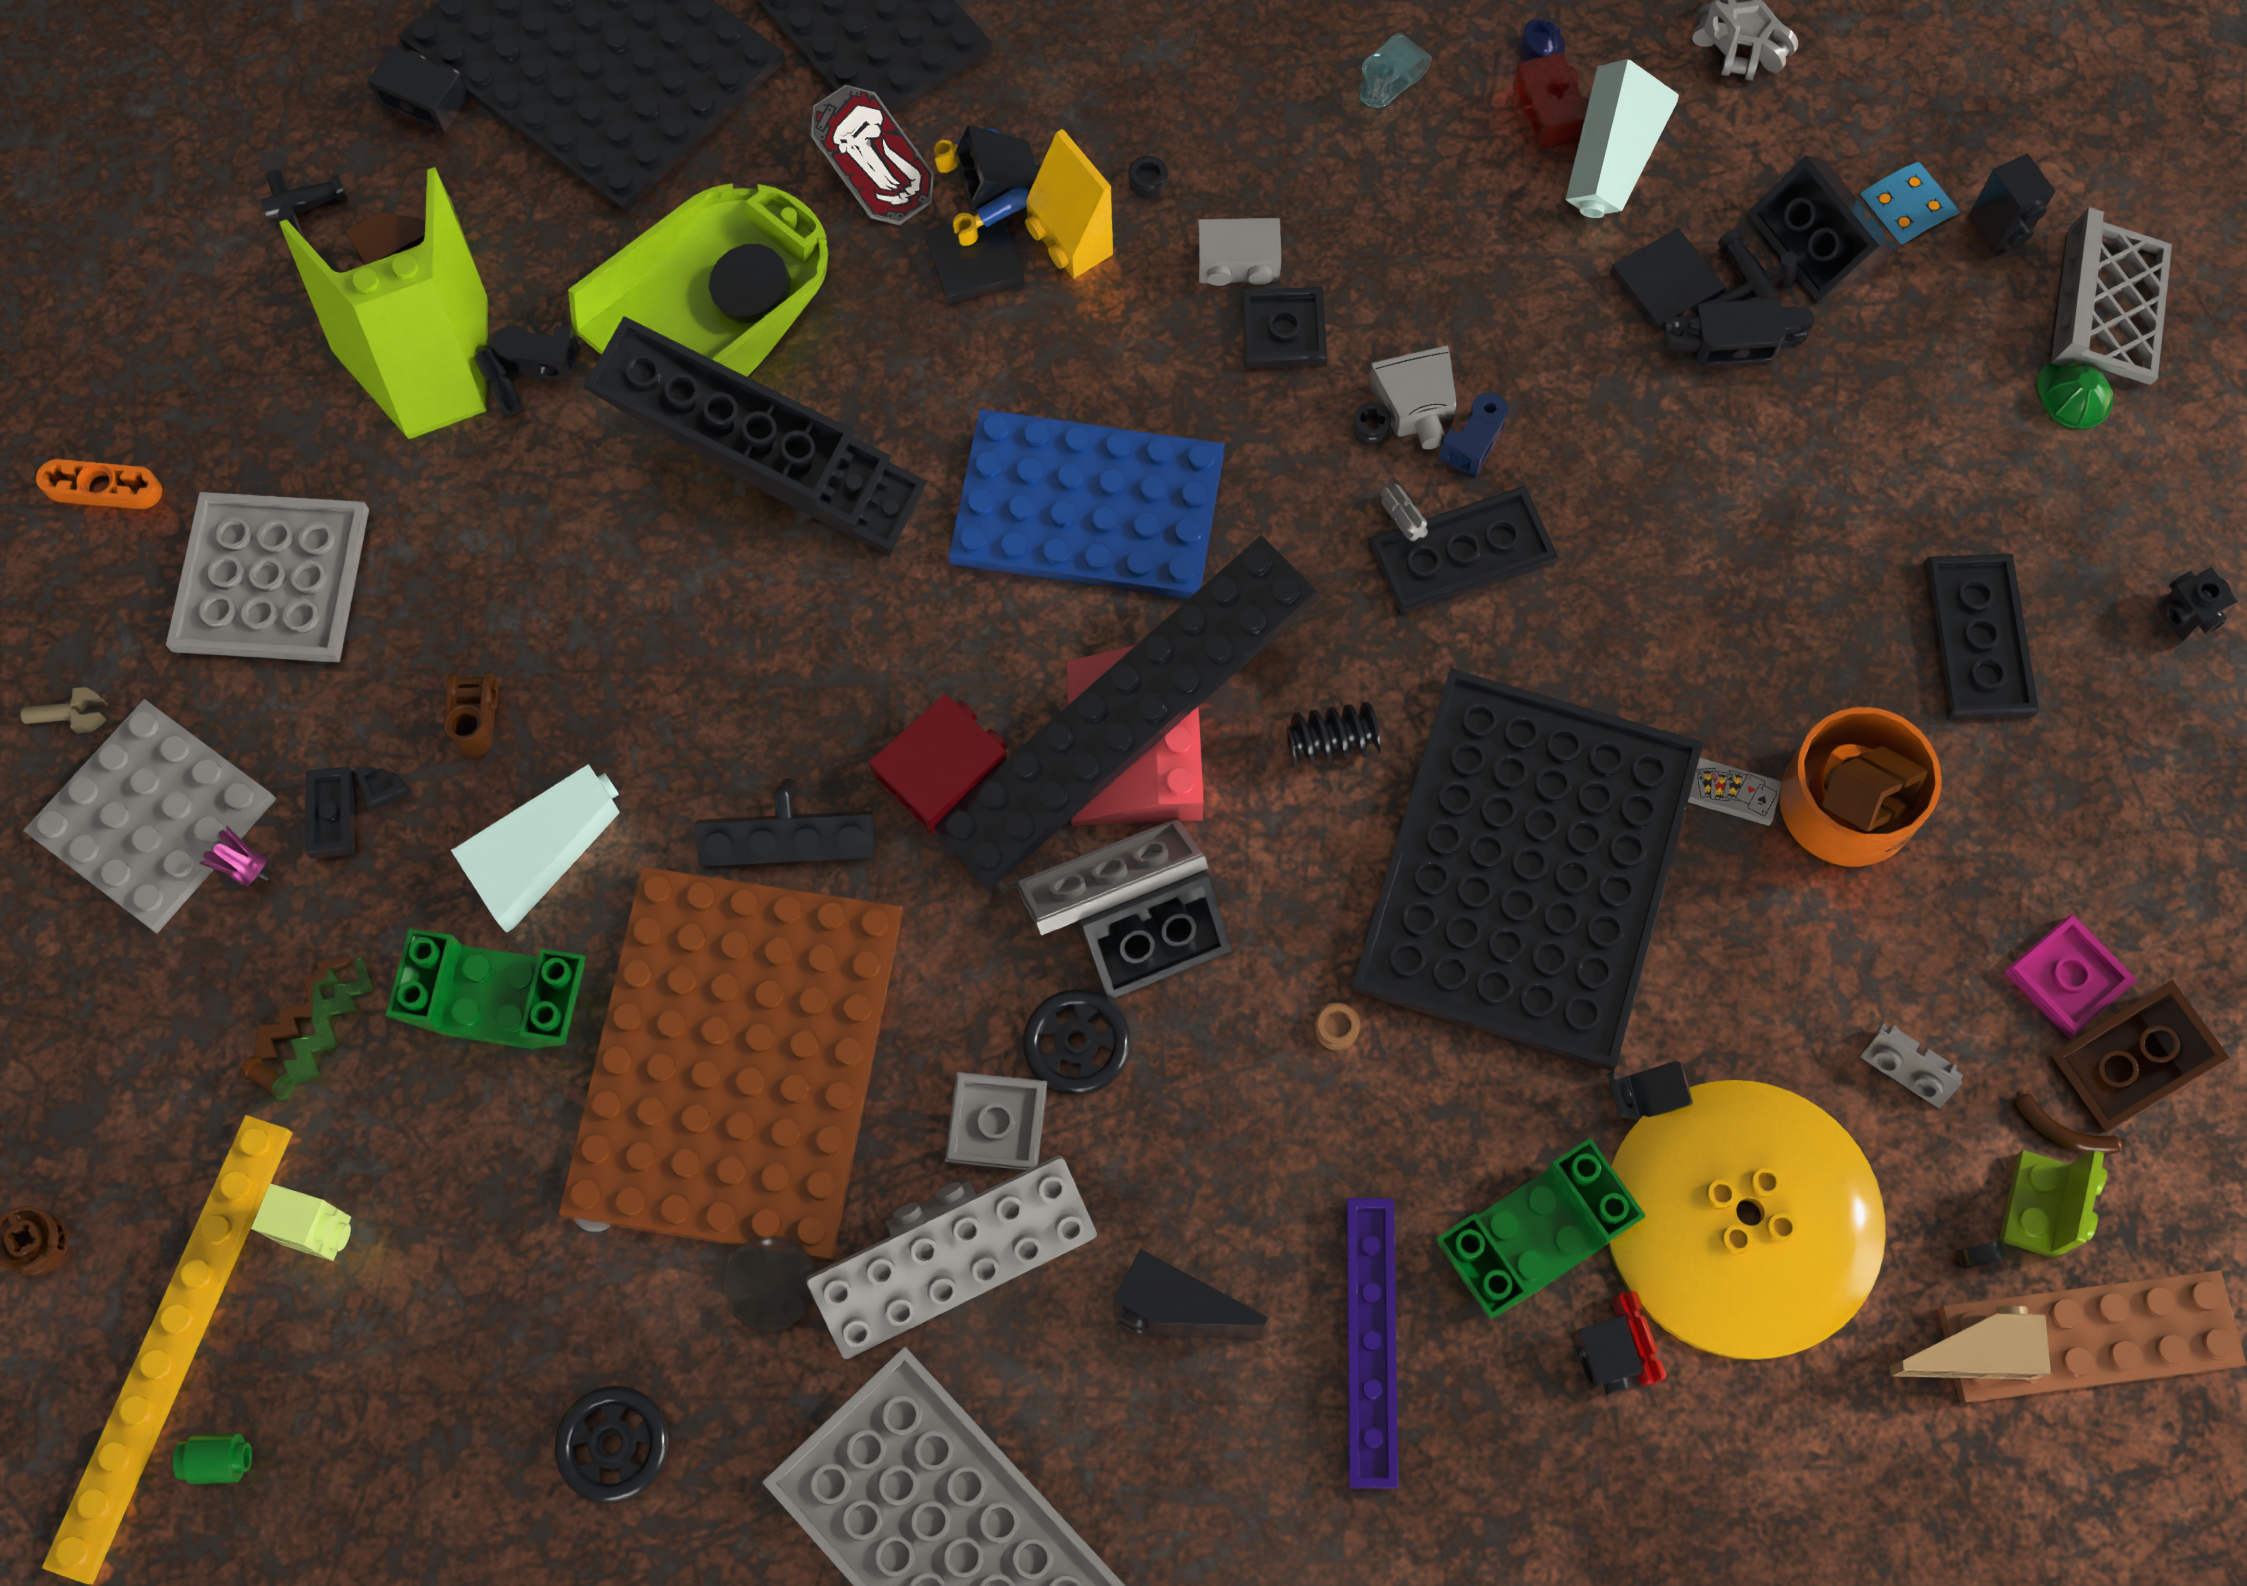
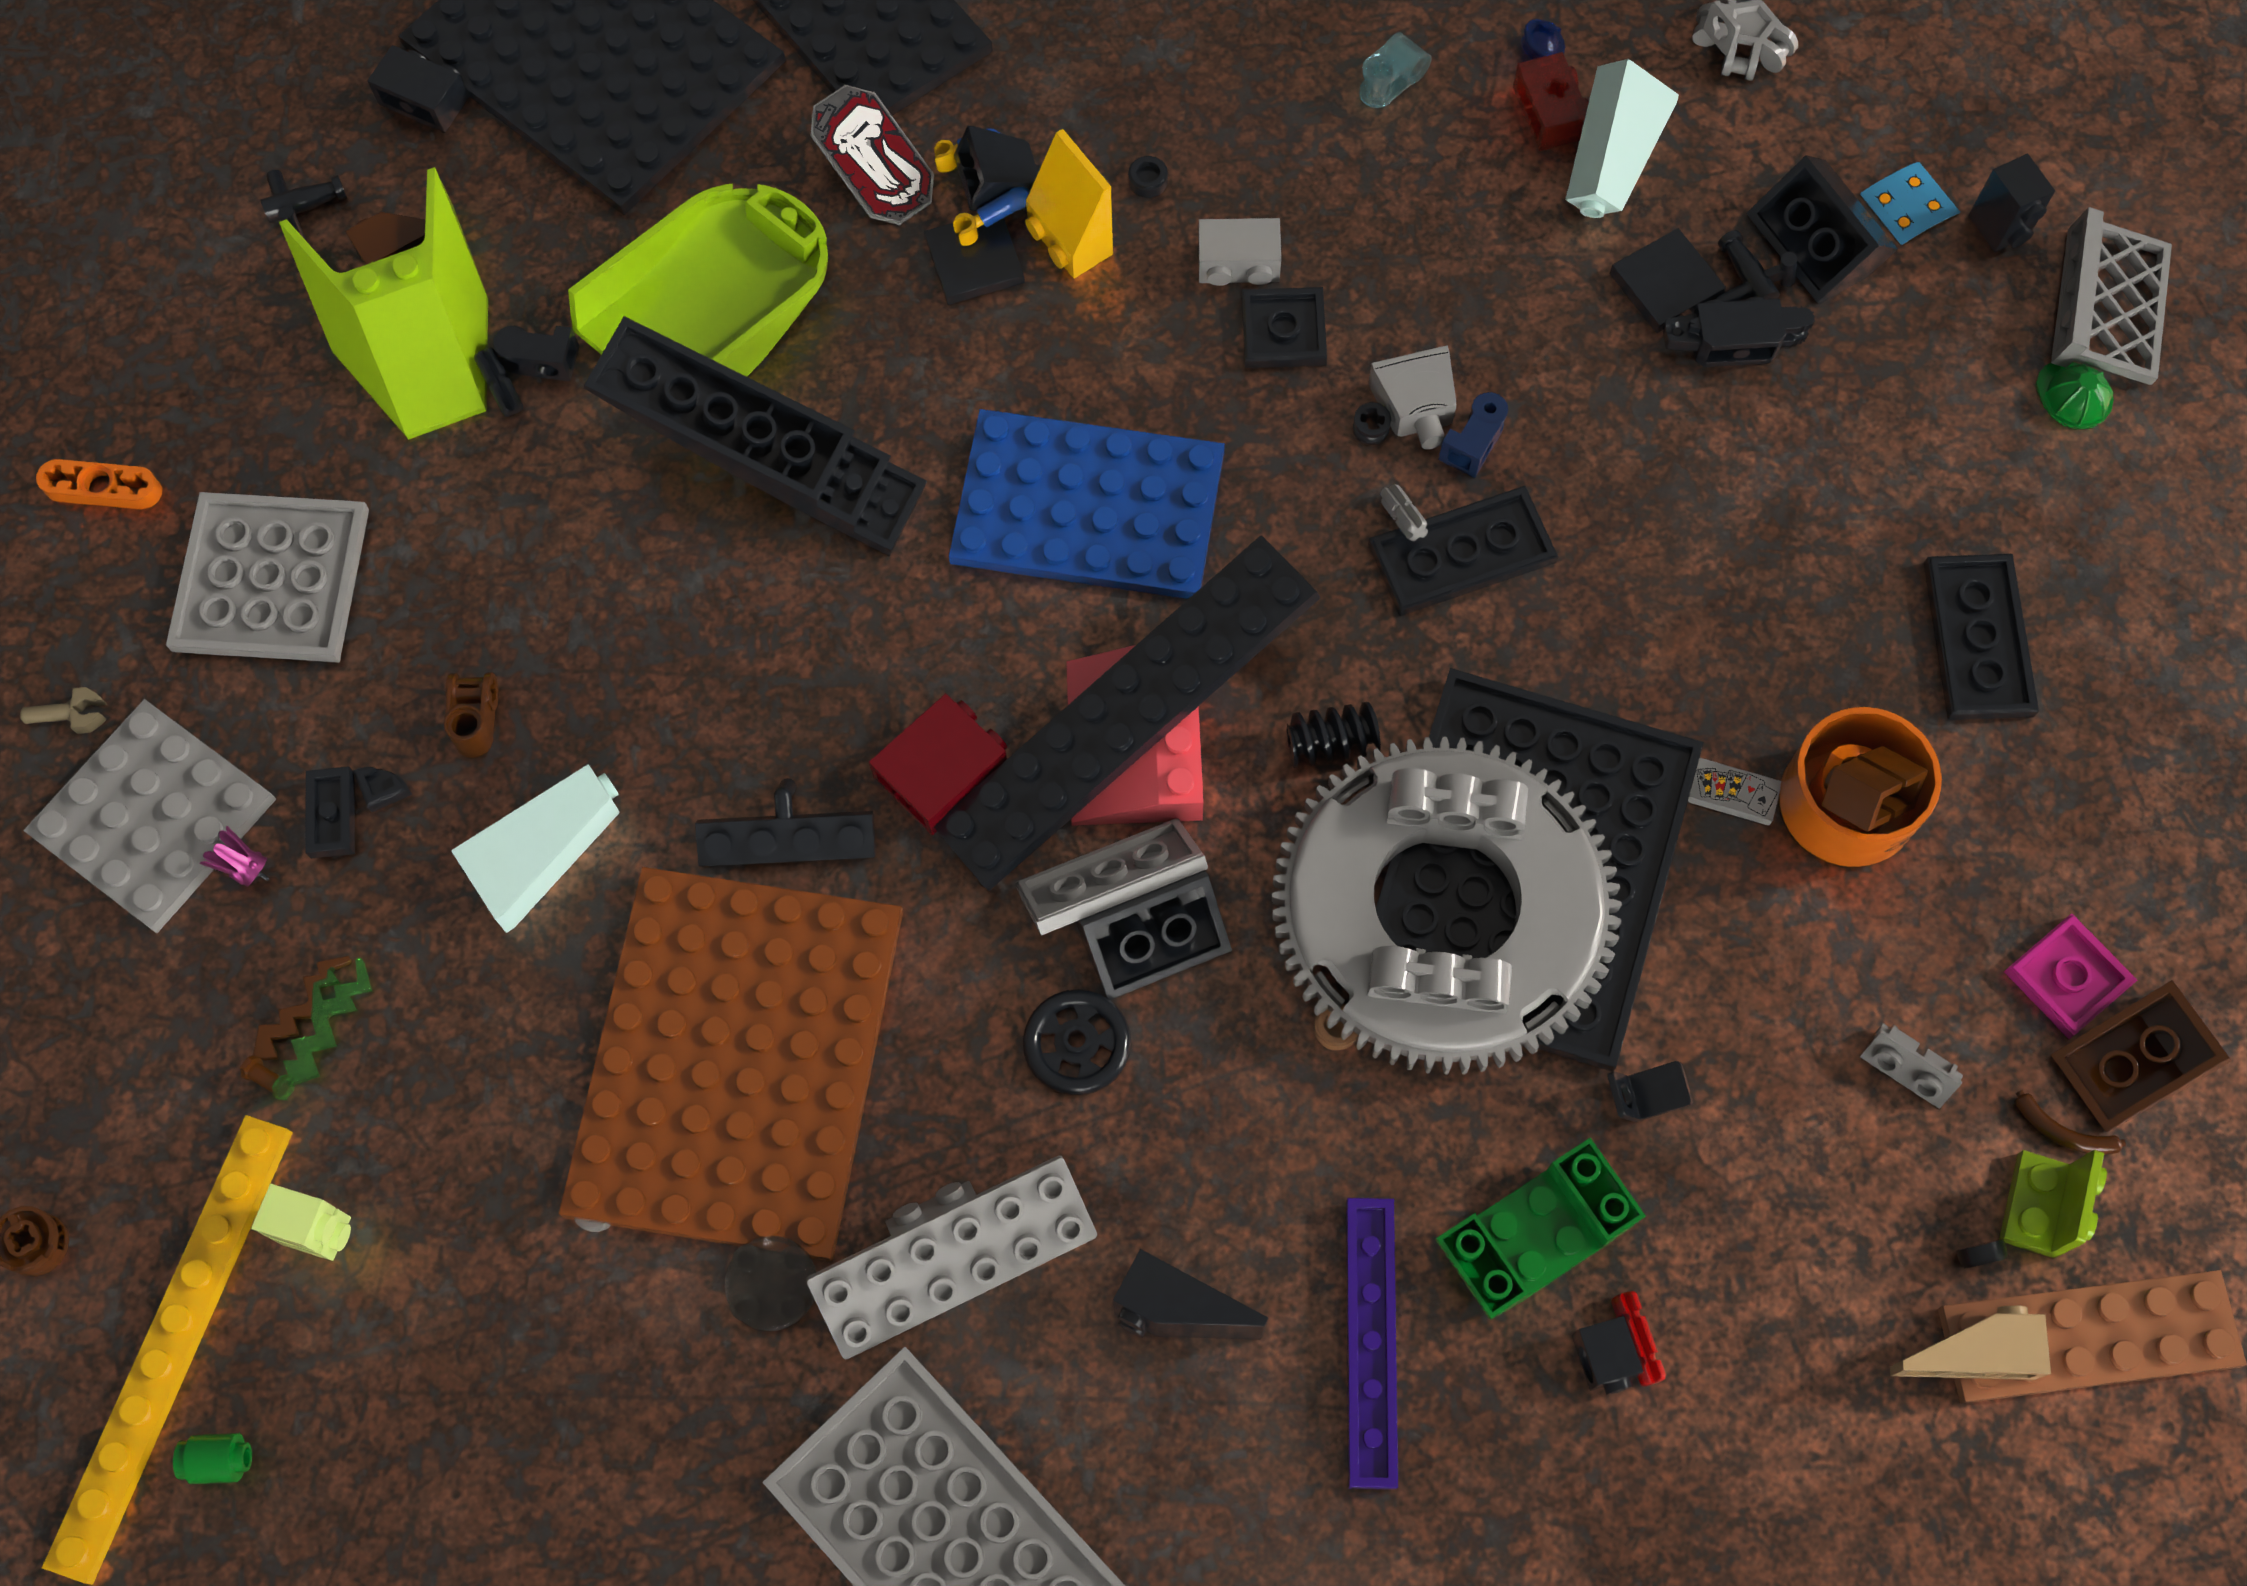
green slope [386,928,586,1049] -> none
black plate [555,1386,669,1503] -> none
black tile [709,244,791,323] -> none
light grey tile [945,1072,1047,1173] -> none
yellow dish [1608,1080,1886,1360] -> none
black brick [2157,567,2238,641] -> none
none -> light grey piece [1272,737,1622,1075]

